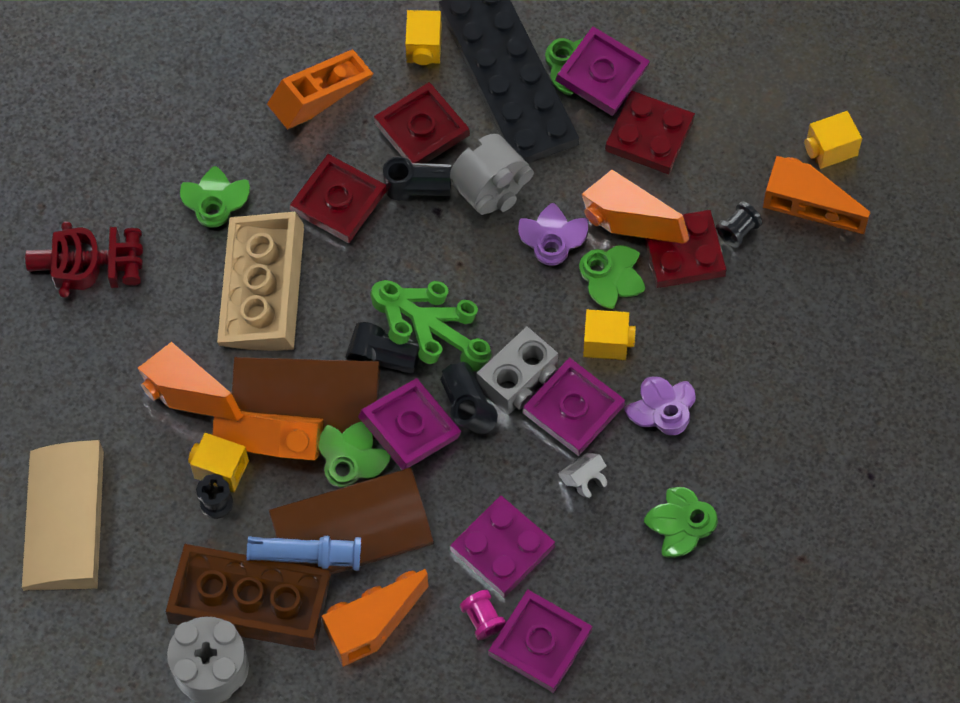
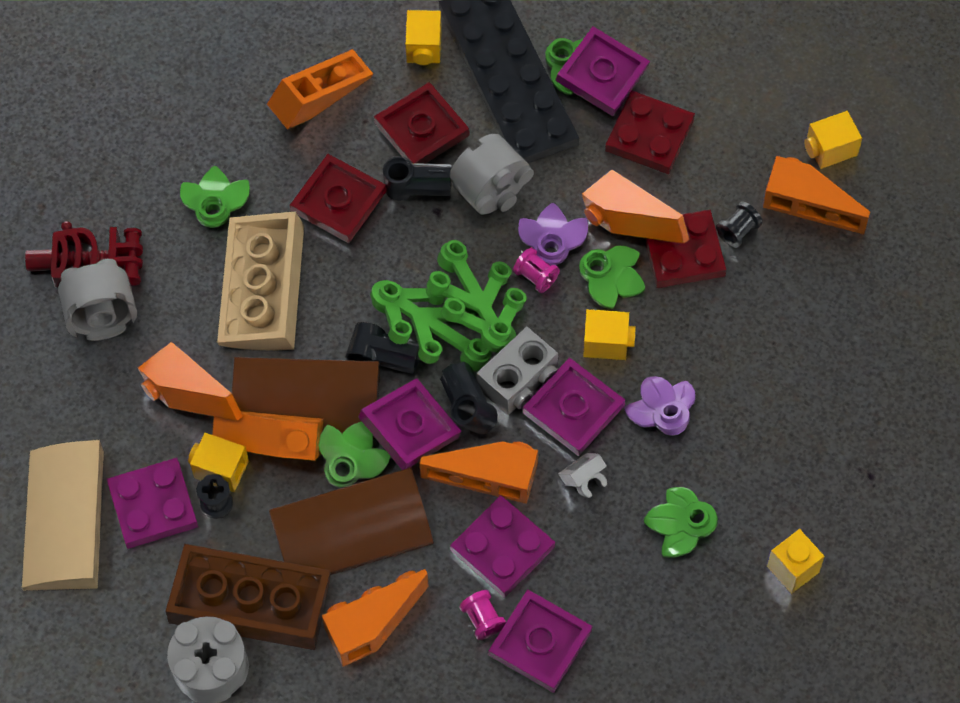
medium blue pin [247,536,361,571] -> none
none -> light grey brick [58,259,137,341]
none -> magenta plate [107,457,198,549]
none -> orange slope [420,441,538,504]
none -> bright green plant [426,240,527,353]
none -> dark pink bush [513,247,560,293]
none -> yellow brick [767,529,825,594]

